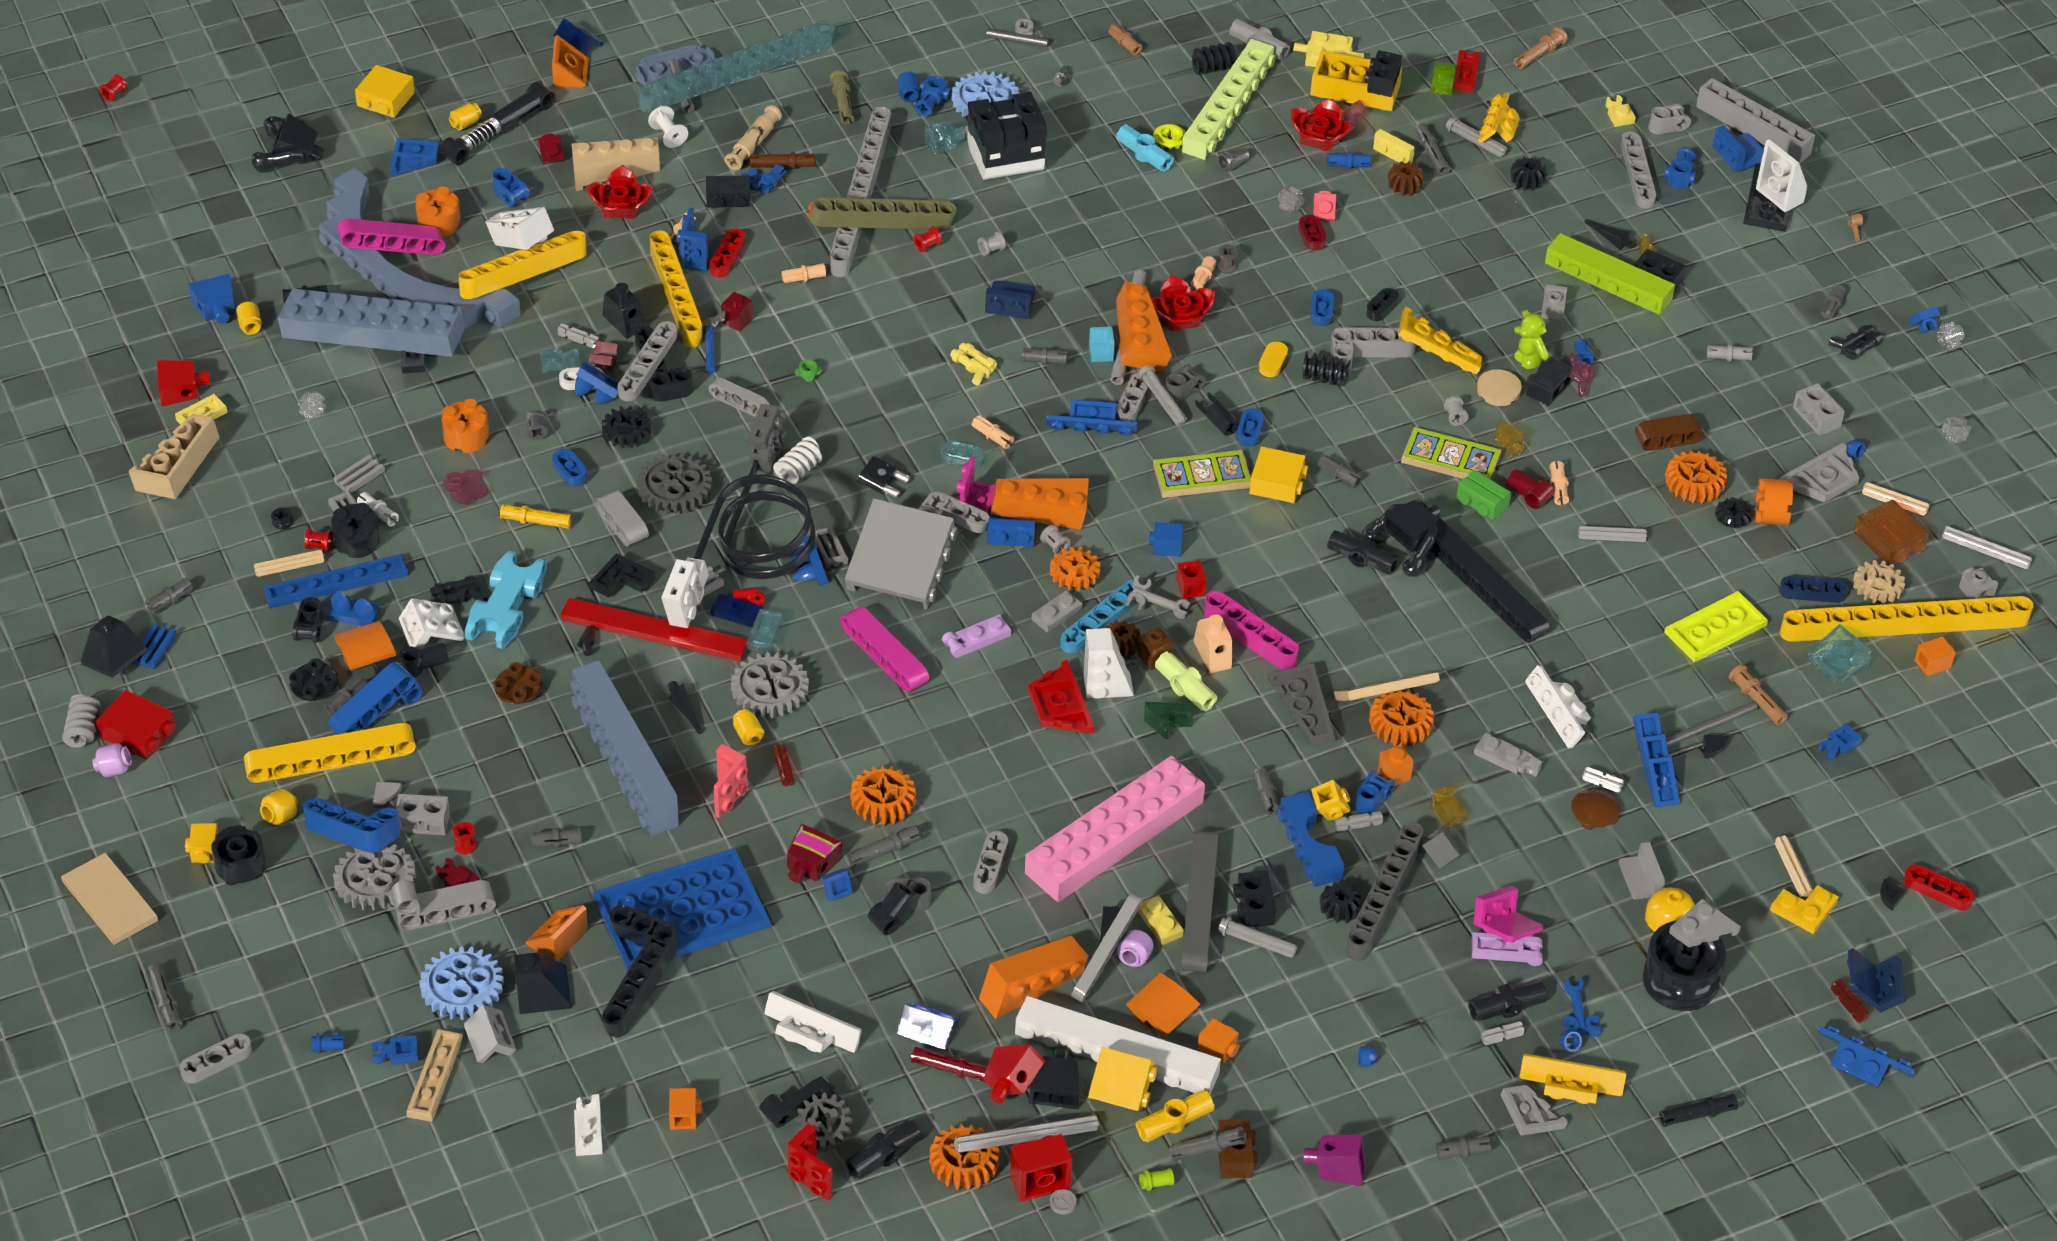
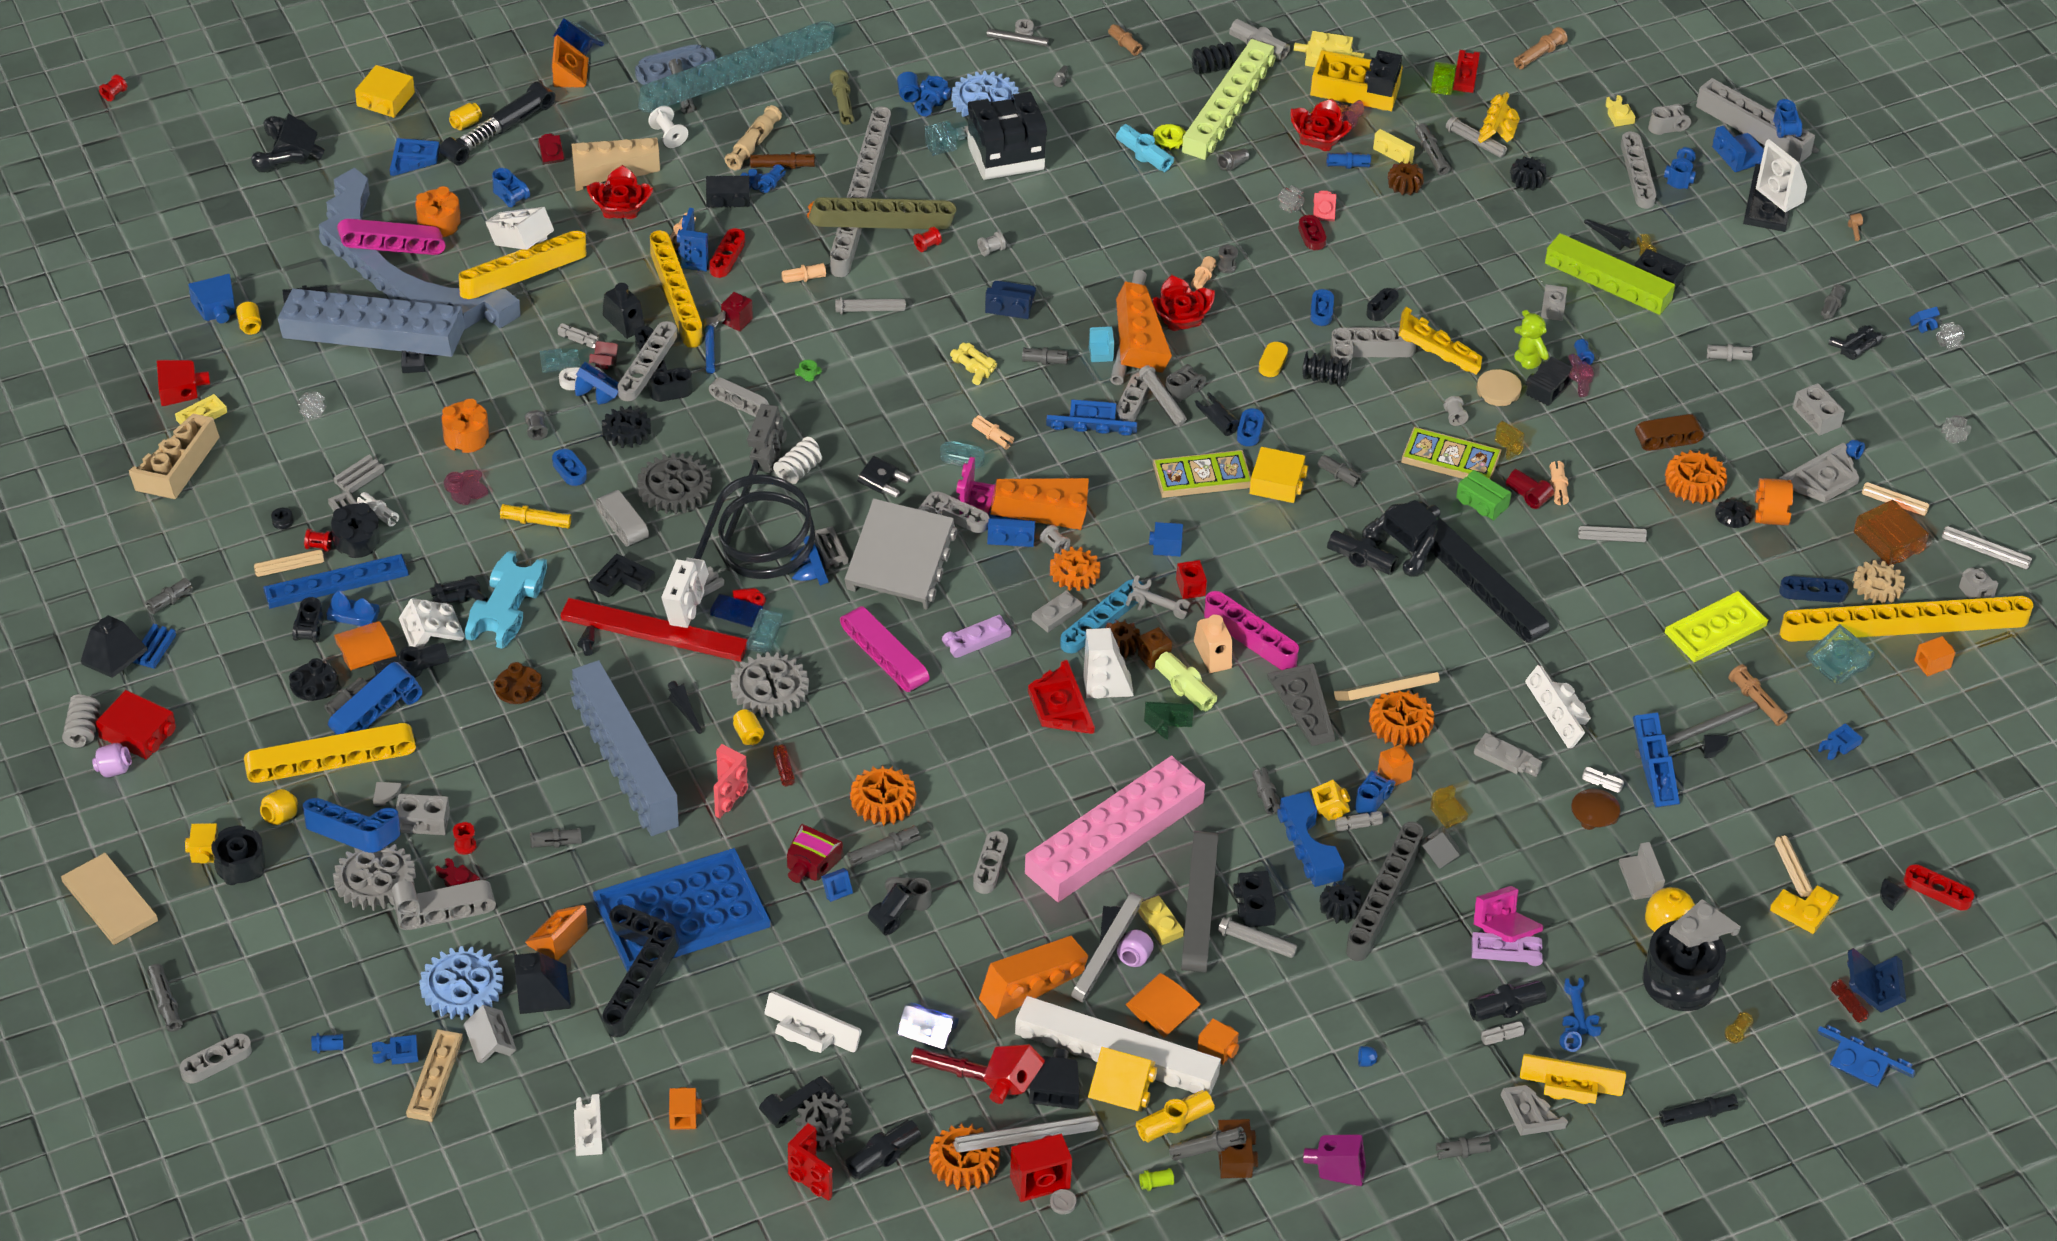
none -> light grey axle [835,297,906,315]
none -> clear yellow pin [1725,1012,1753,1044]
none -> blue piece [1773,99,1802,138]

